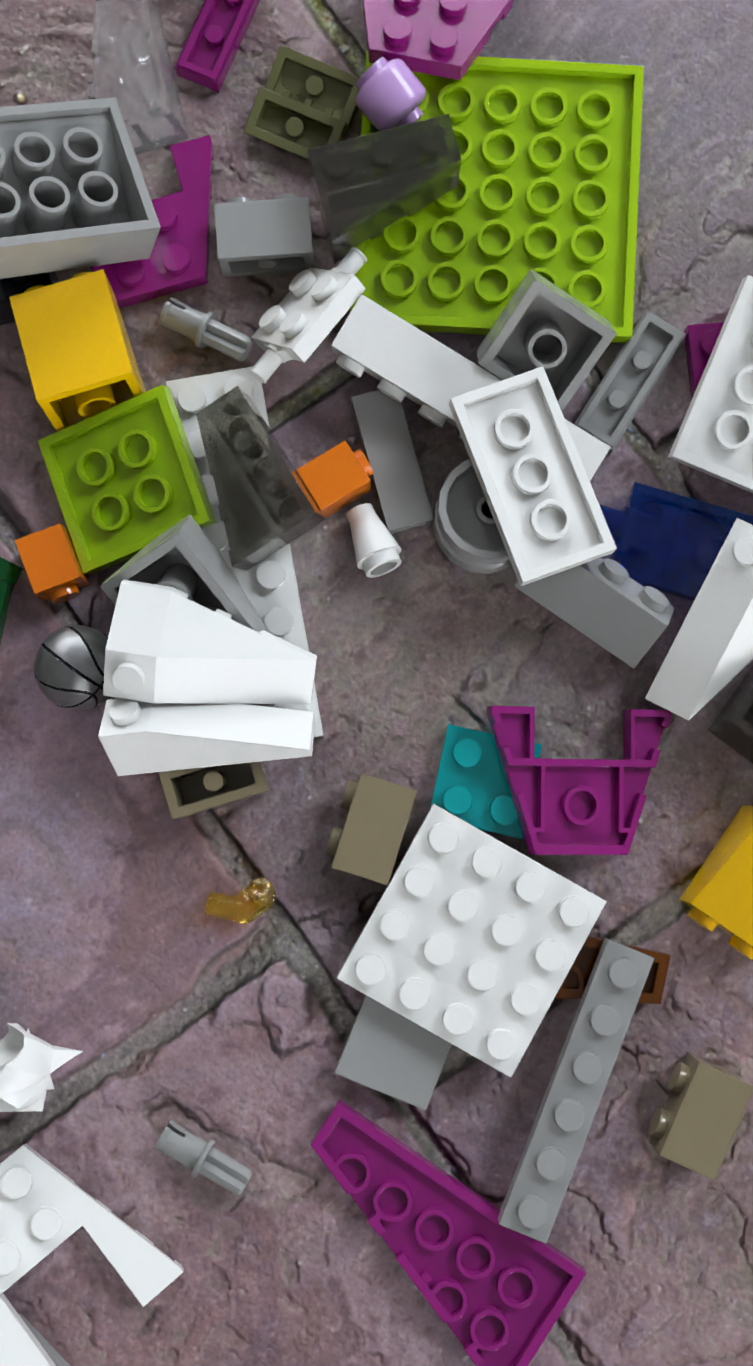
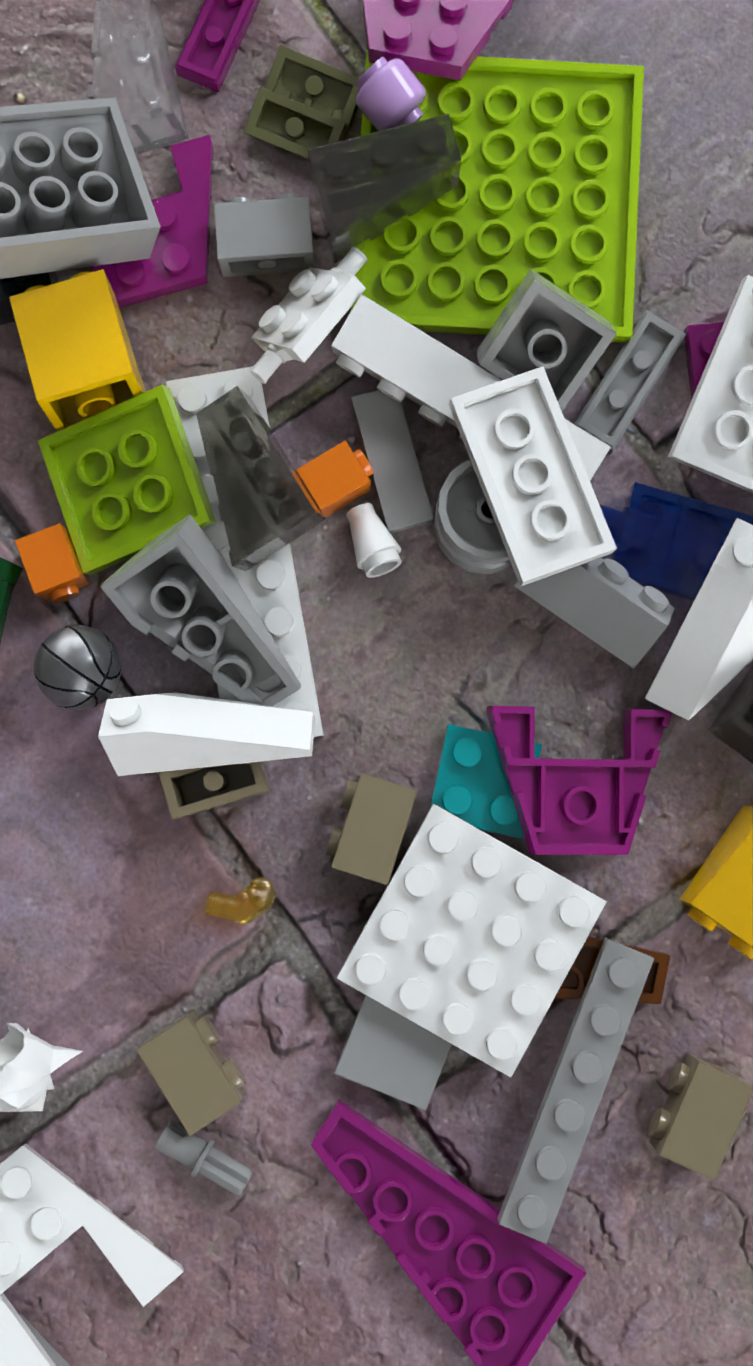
white wedge [103,579,317,704] -> none
light grey axle [159,297,253,361] -> none
none -> dark tan brick [136,1009,246,1136]

